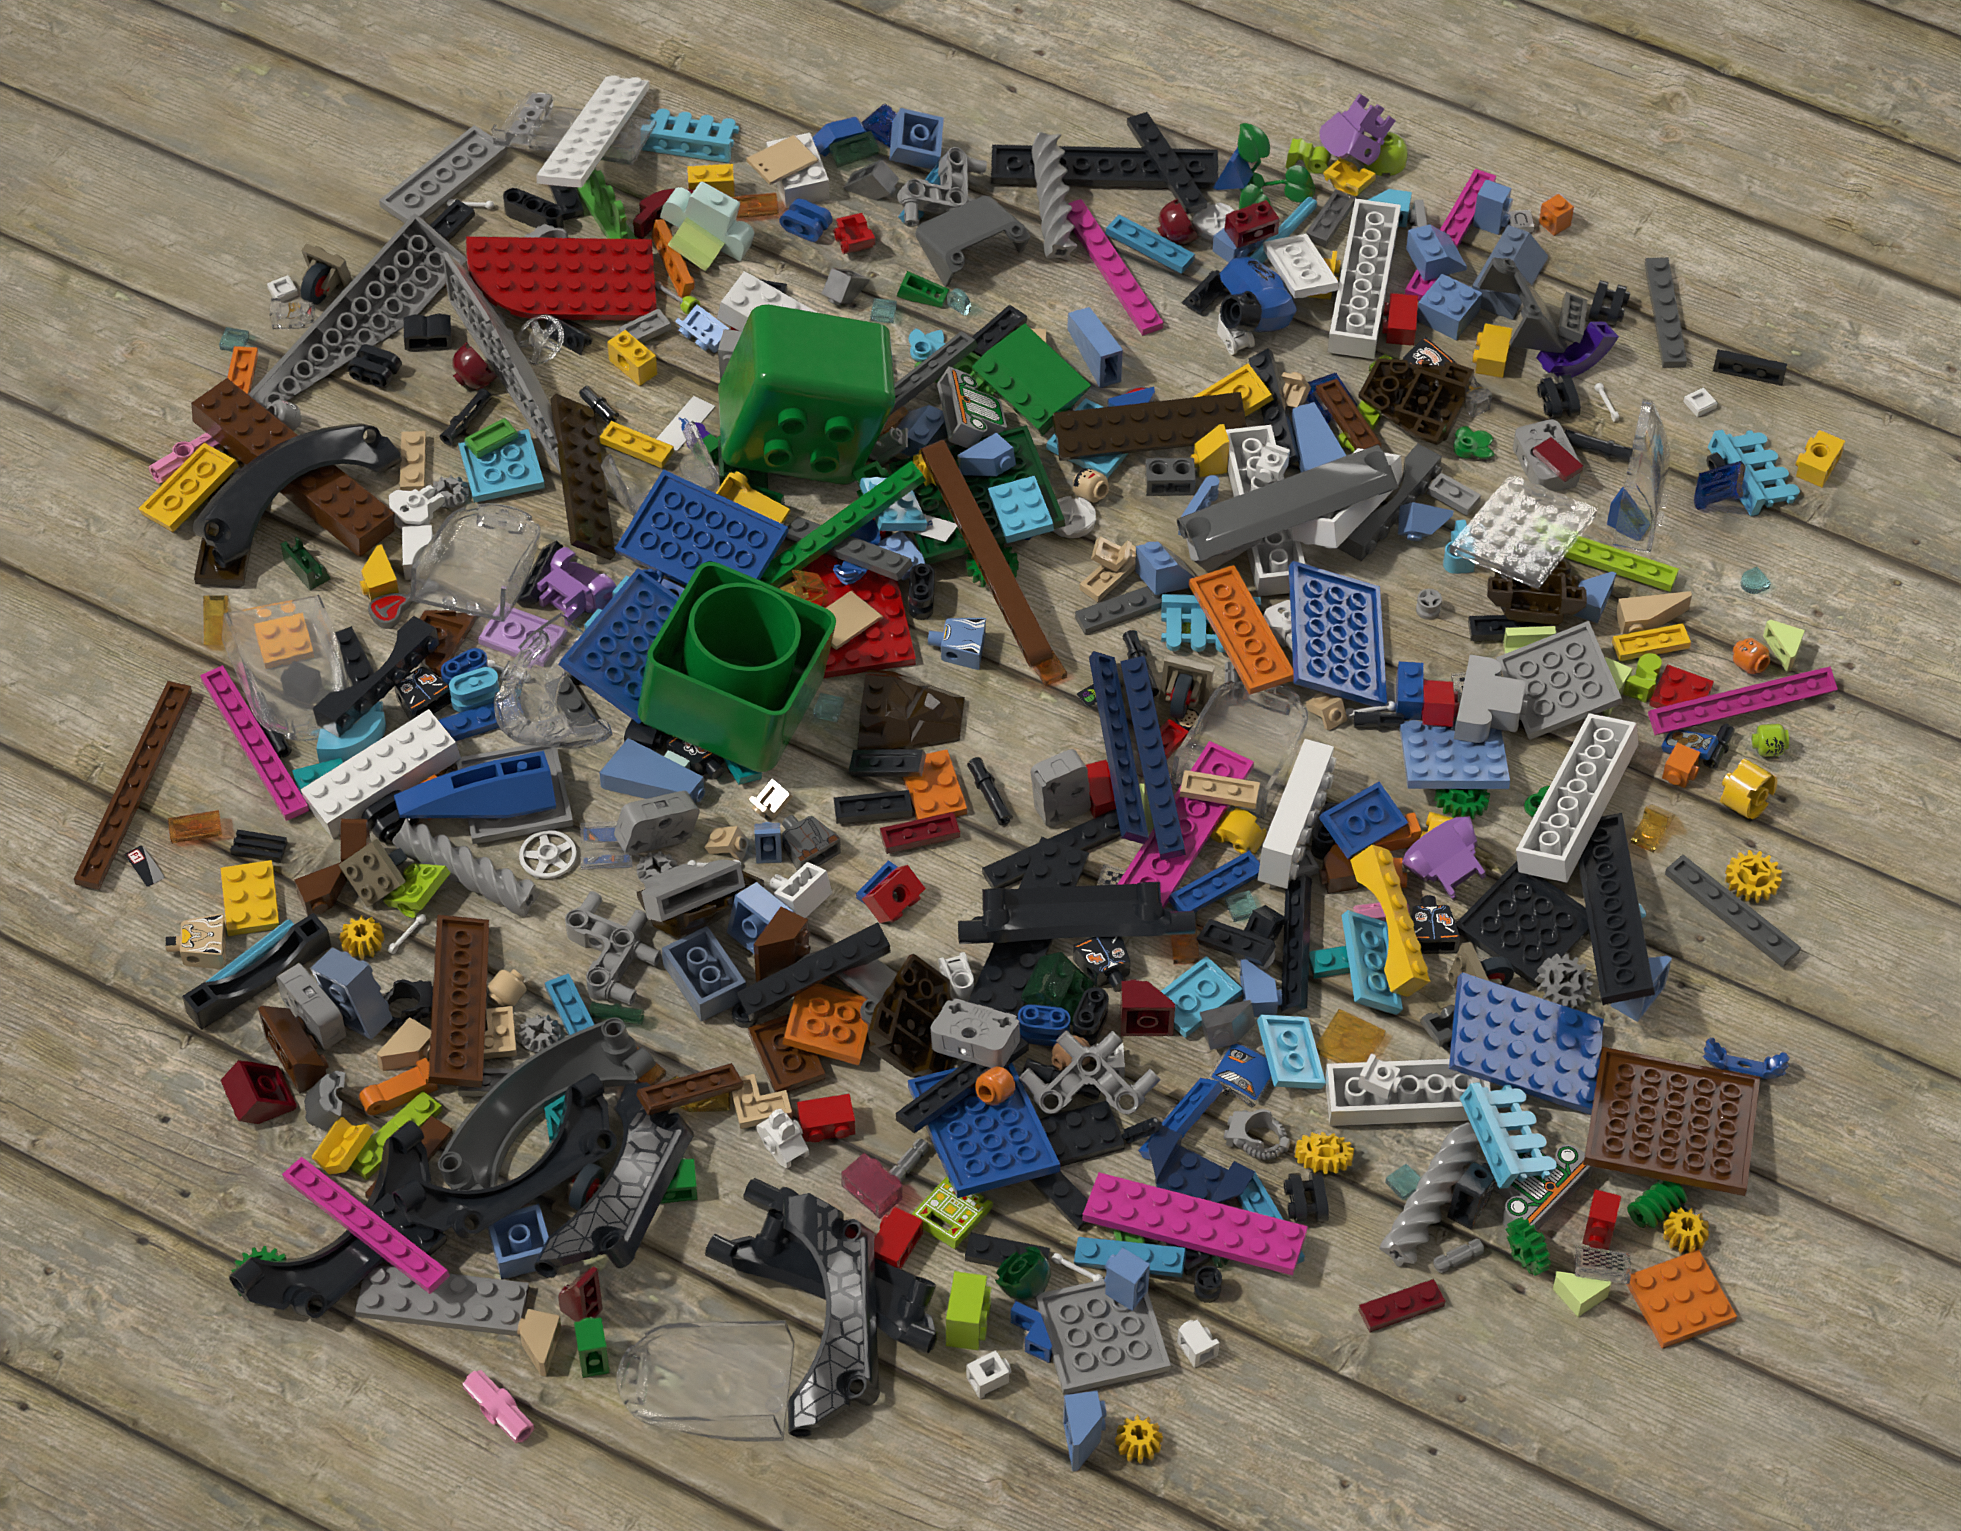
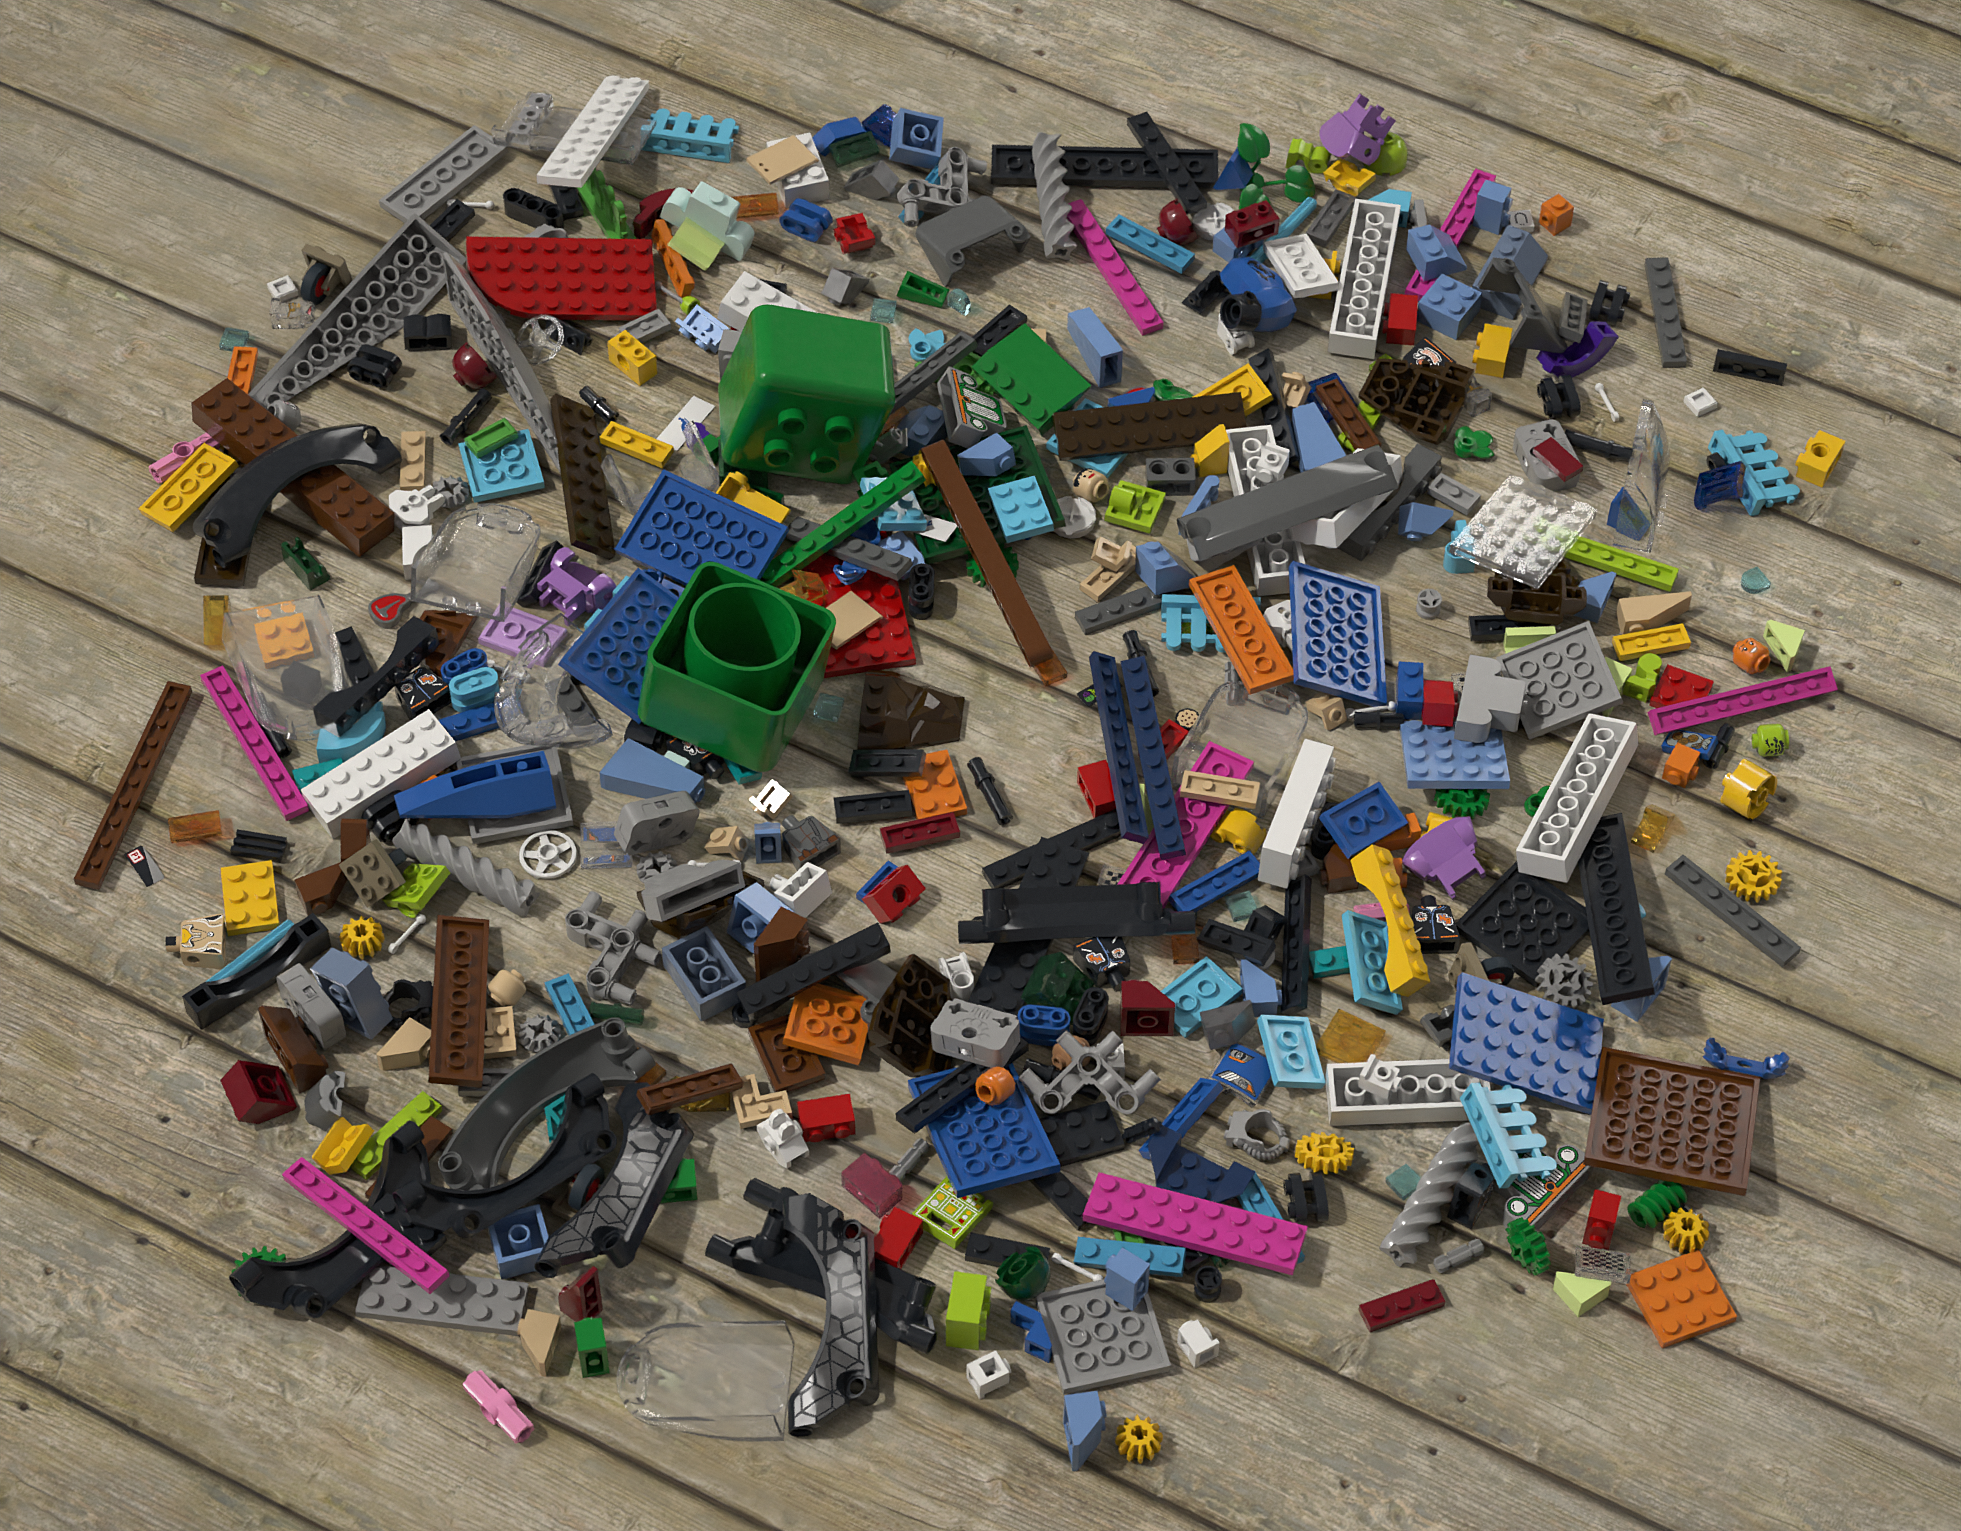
yellow slope [359,544,399,602] -> none
orange leg [359,1058,438,1115] -> none
yellow brick [687,164,735,199] -> none
medium blue torso [928,618,986,670] -> none
light grey axle [1031,749,1091,828] -> none
dark tan plate [1159,655,1215,719] -> none
none -> lime plate [1104,480,1166,534]
none -> green plate [1153,378,1193,401]

